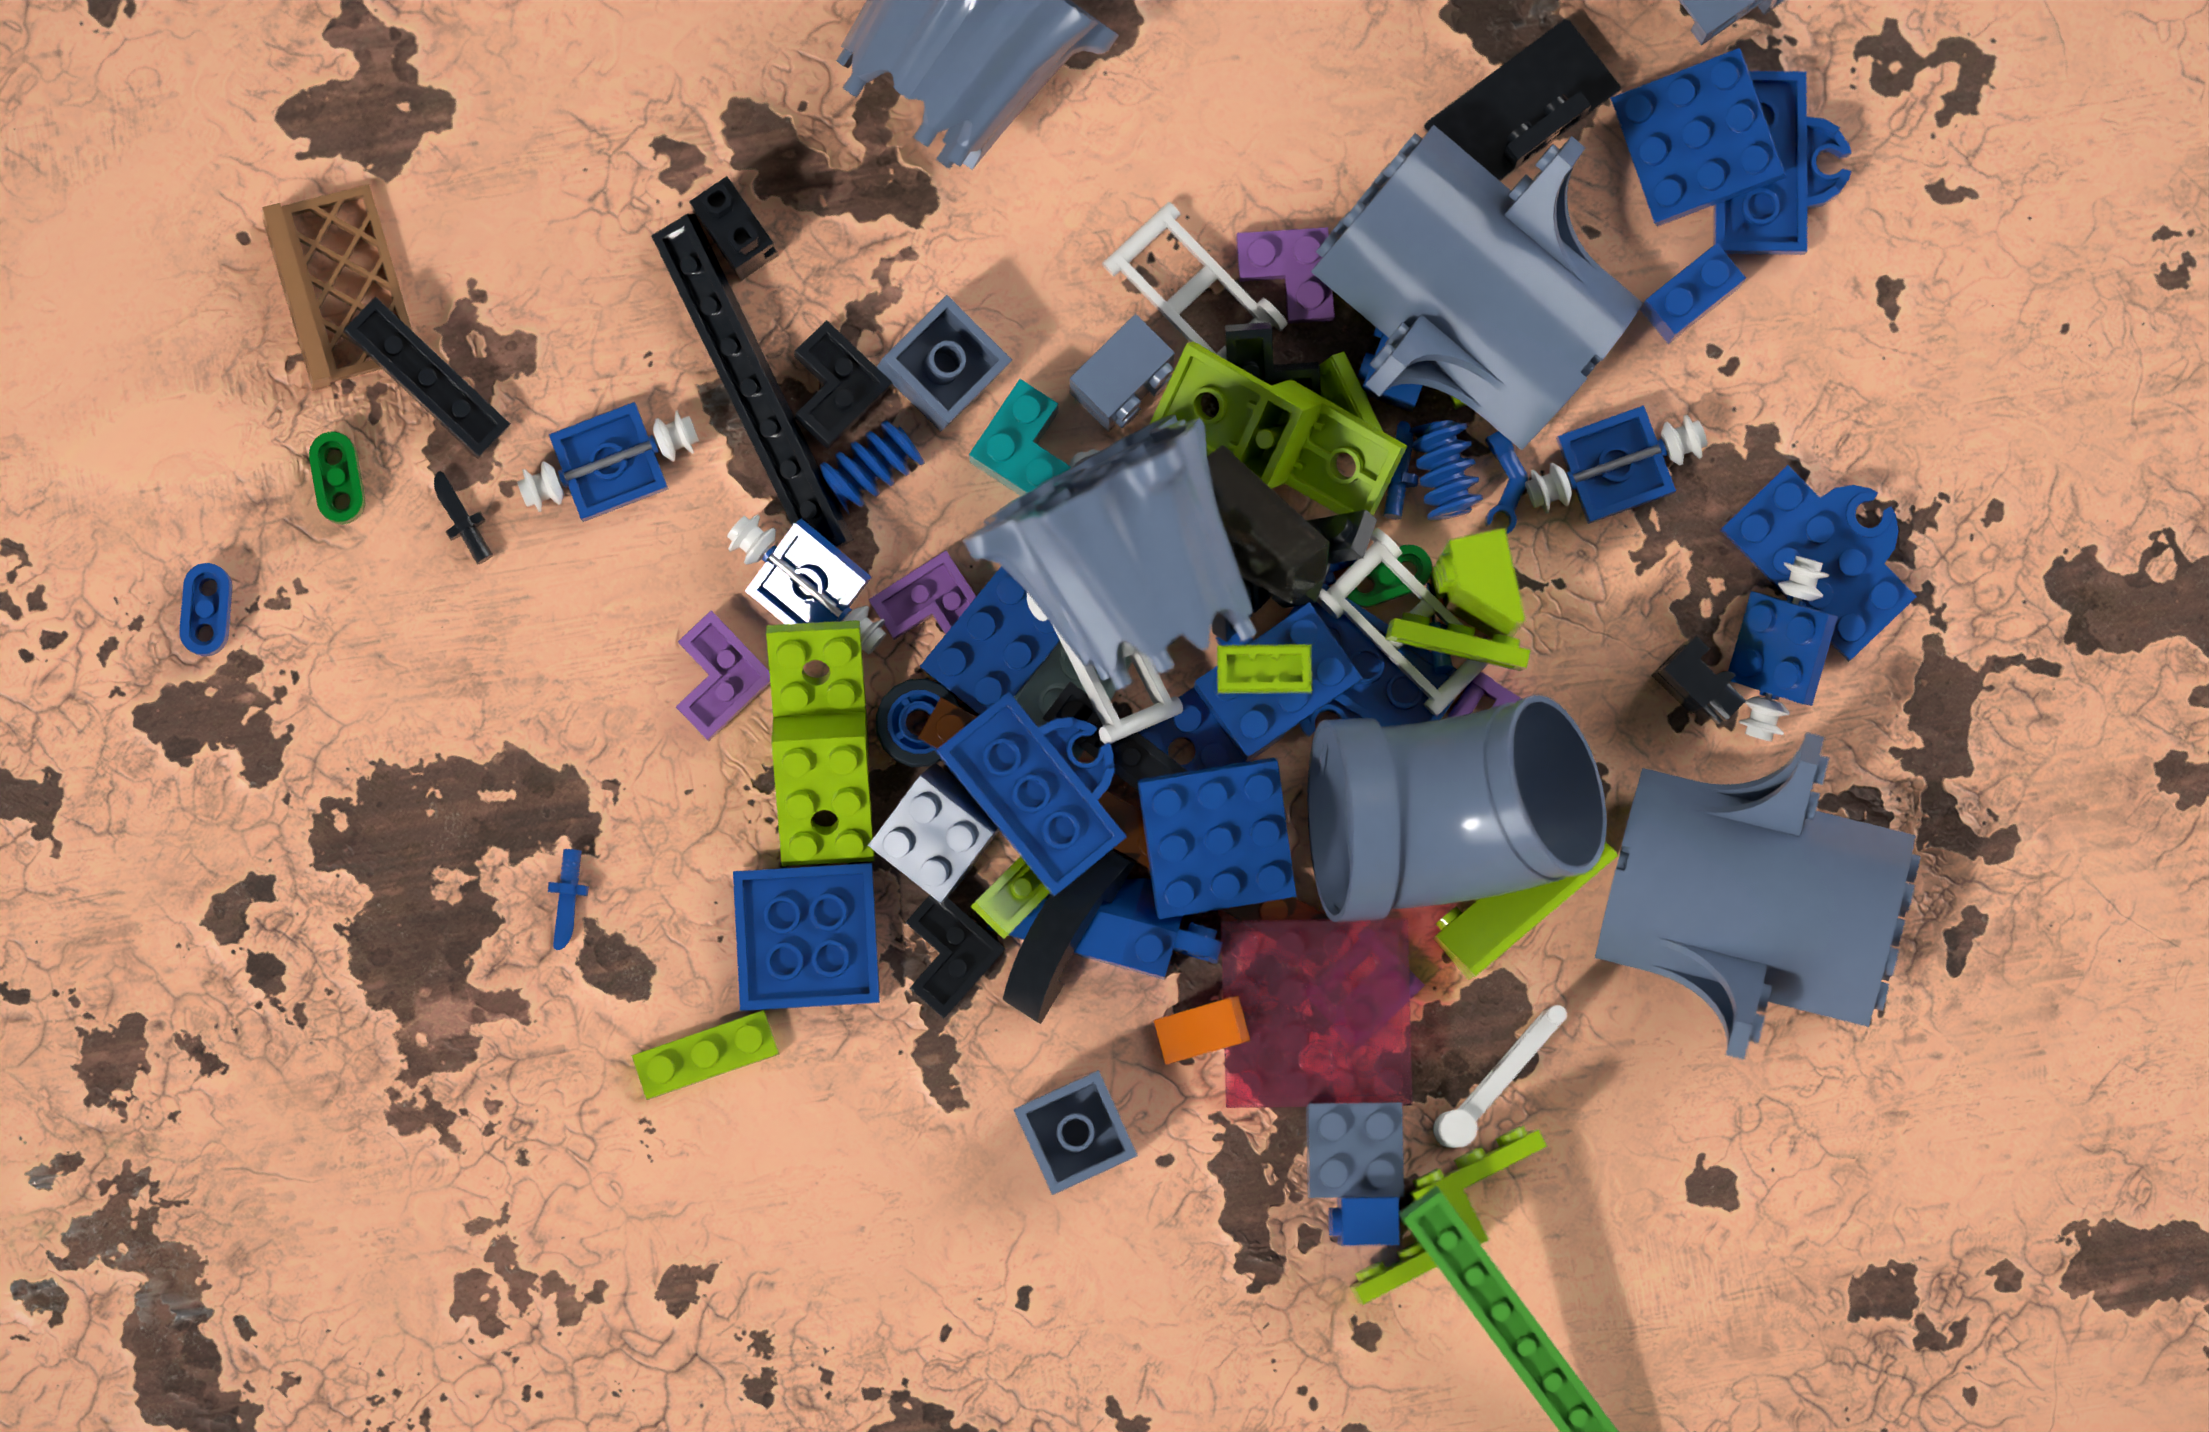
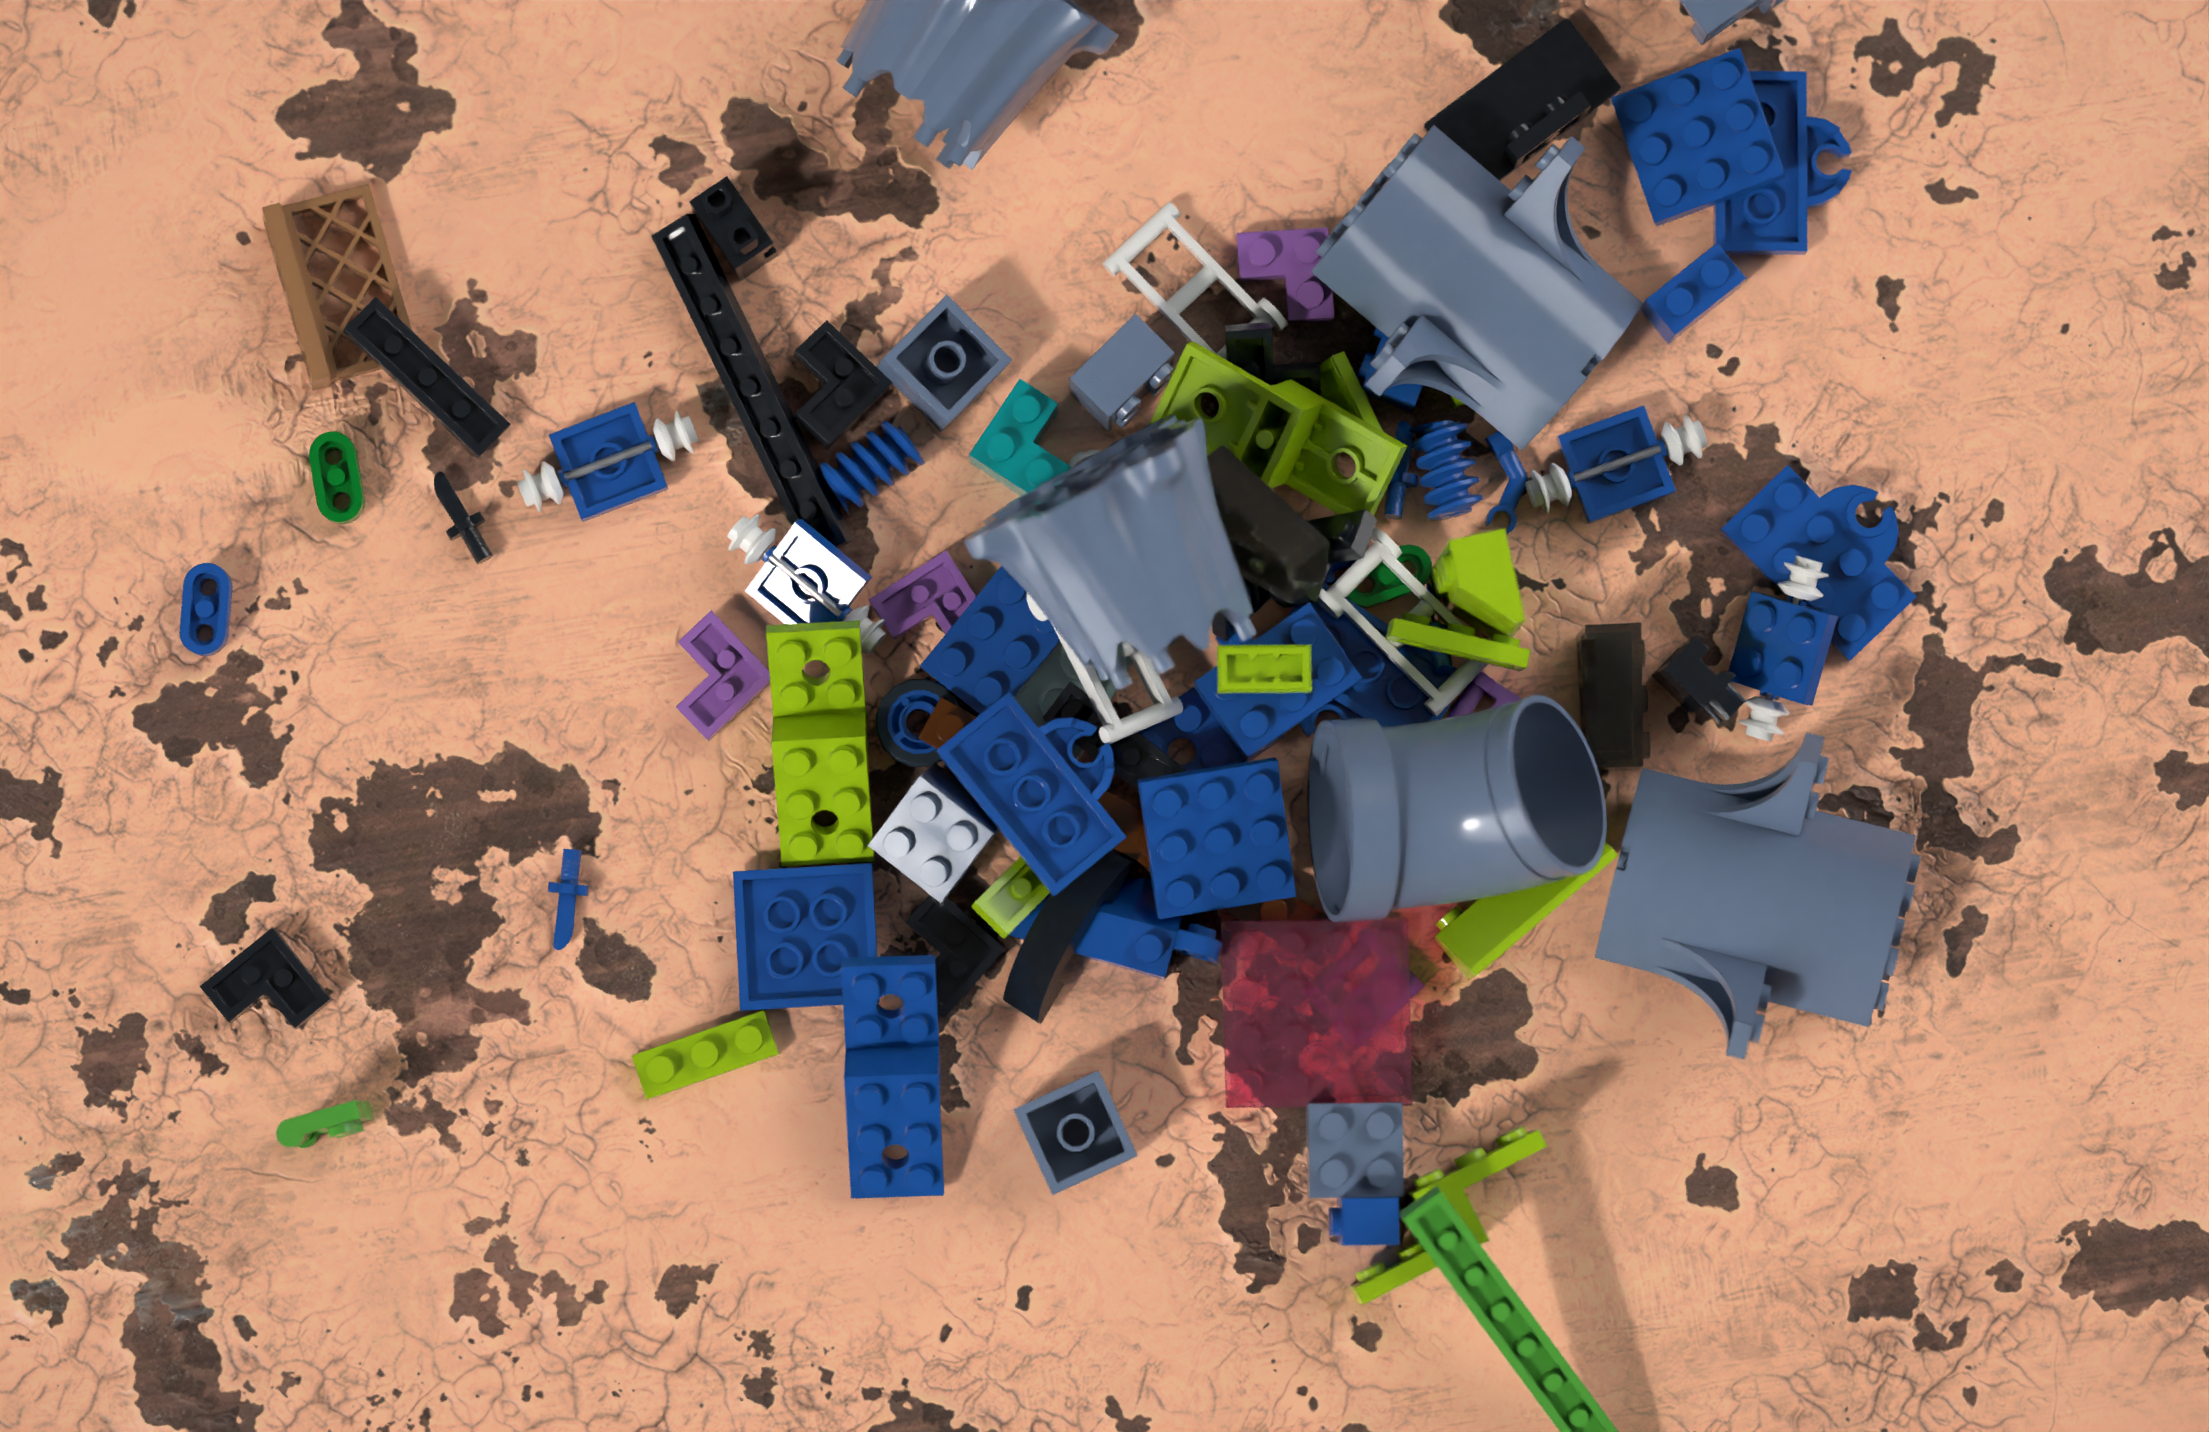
orange tile [1154,996,1251,1065] -> none
white piece [1433,1005,1567,1148] -> none
none -> black plate [200,927,333,1029]
none -> bright green plate [276,1100,374,1148]
none -> blue bracket [841,955,944,1199]
none -> clear smoke wedge [1576,622,1651,772]

